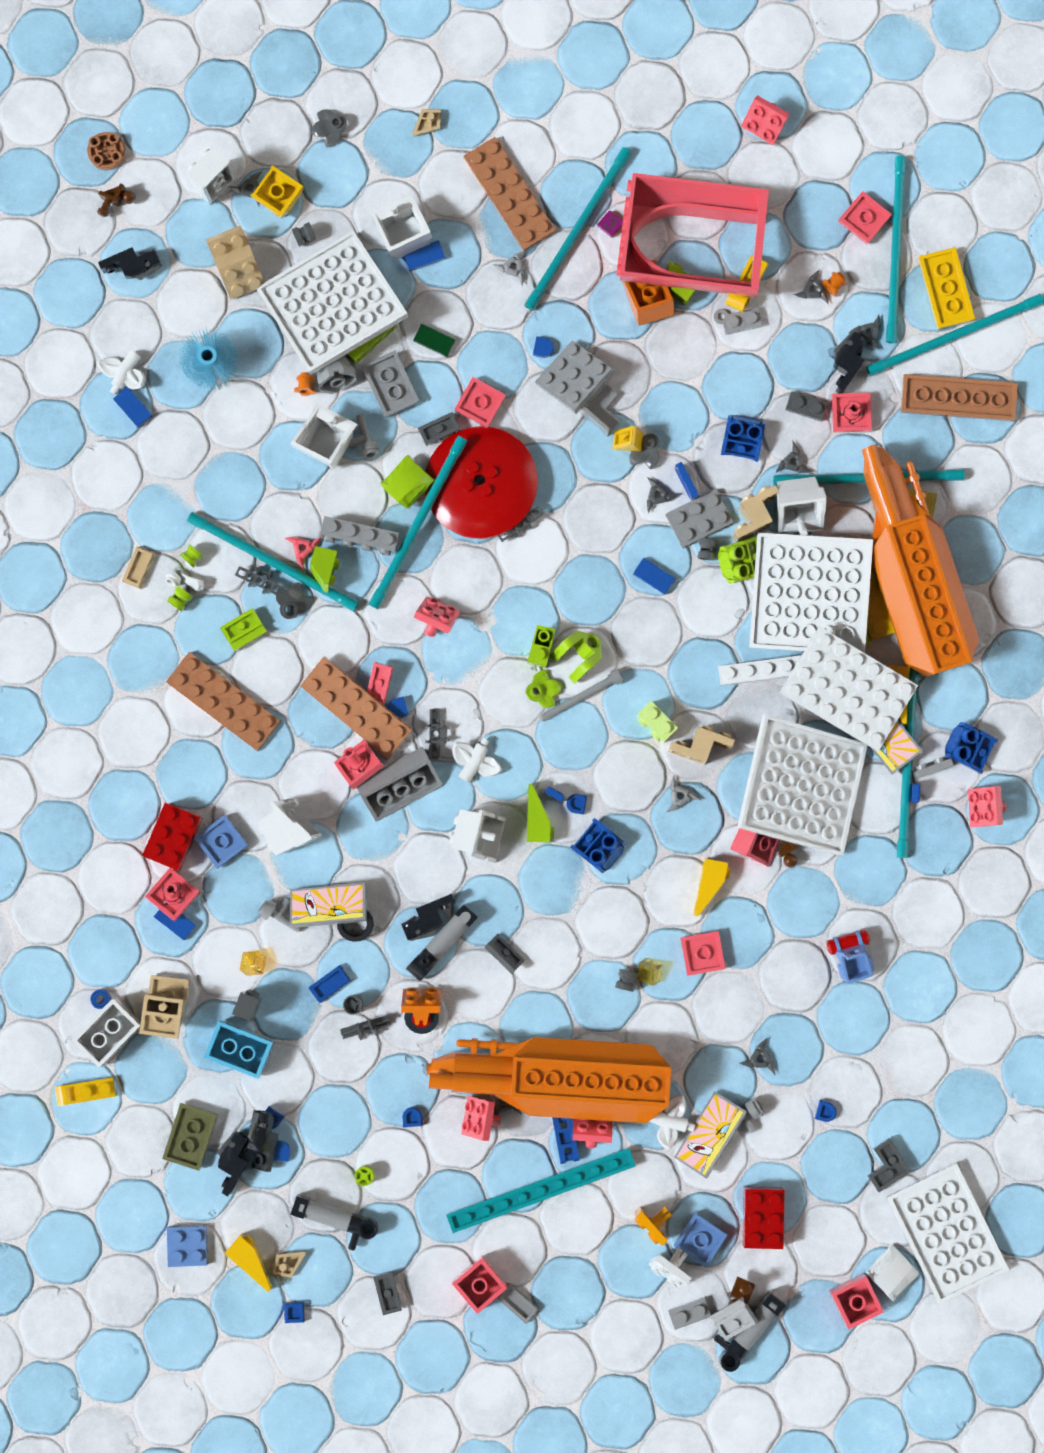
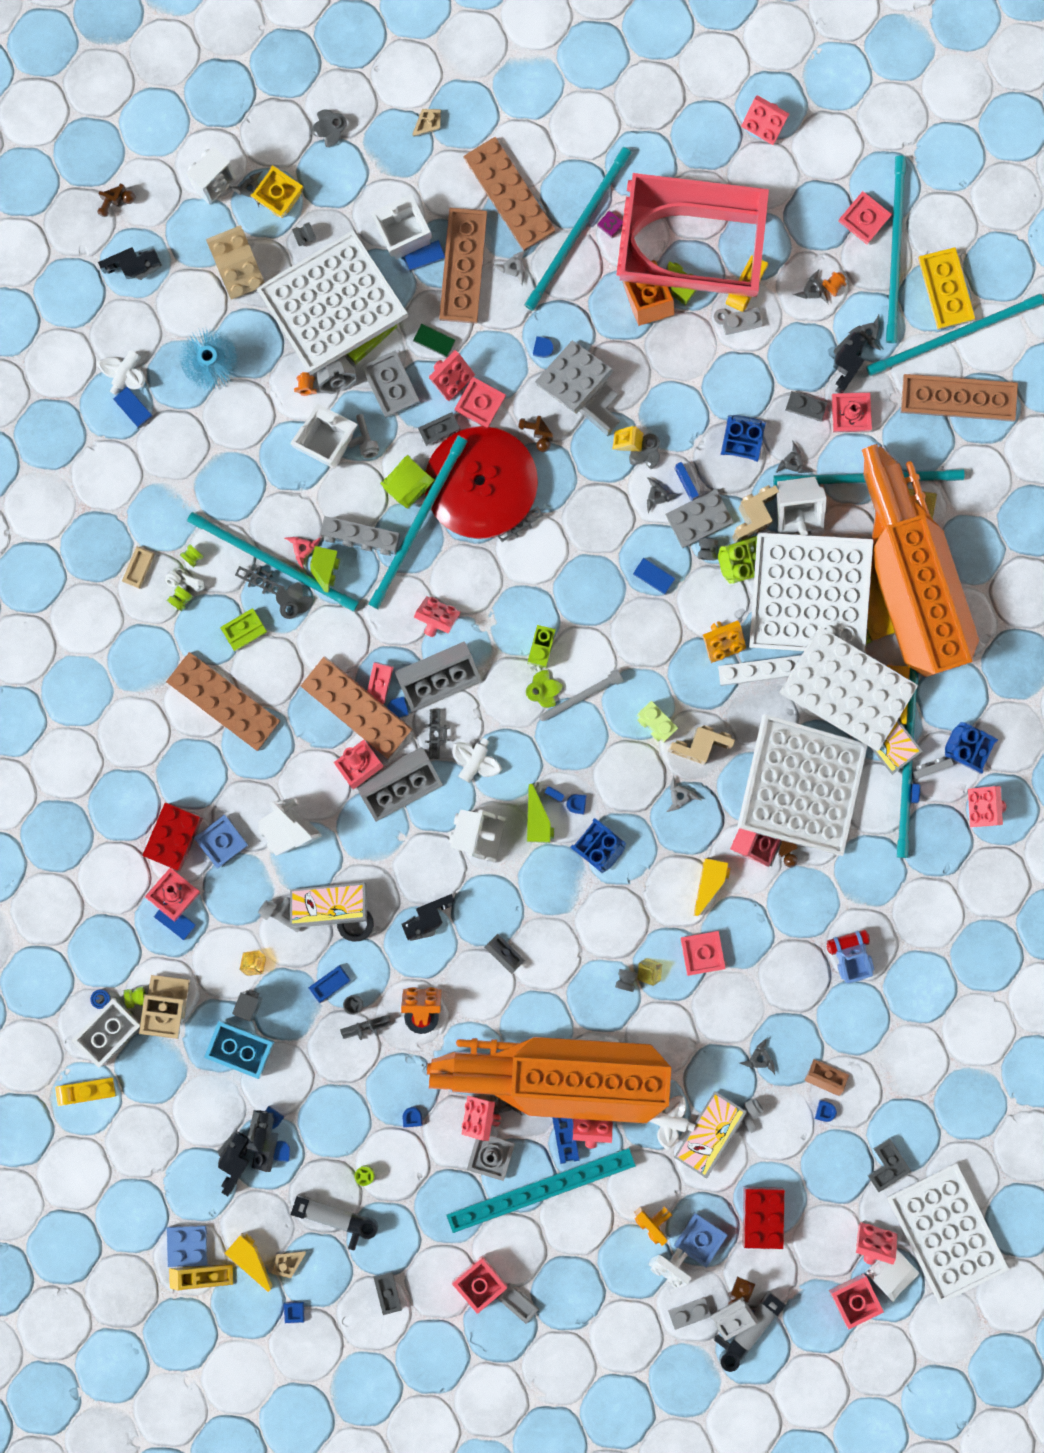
nougat tile [87,132,126,171] -> none
olive plate [162,1102,218,1171] -> none
piece [406,904,478,982] -> none
lime piece [550,630,602,684] -> none
none -> lime wheel [123,986,146,1009]
none -> yellow slope [169,1265,233,1291]
none -> light grey slope [395,641,482,712]
none -> coral plate [429,350,475,401]
none -> nougat plate [439,208,487,324]
none -> light grey plate [467,1136,515,1181]
none -> reddish brown piece [518,416,553,452]
none -> light orange plate [703,620,746,663]
none -> nougat slope [805,1059,849,1096]
none -> coral plate [856,1222,897,1265]

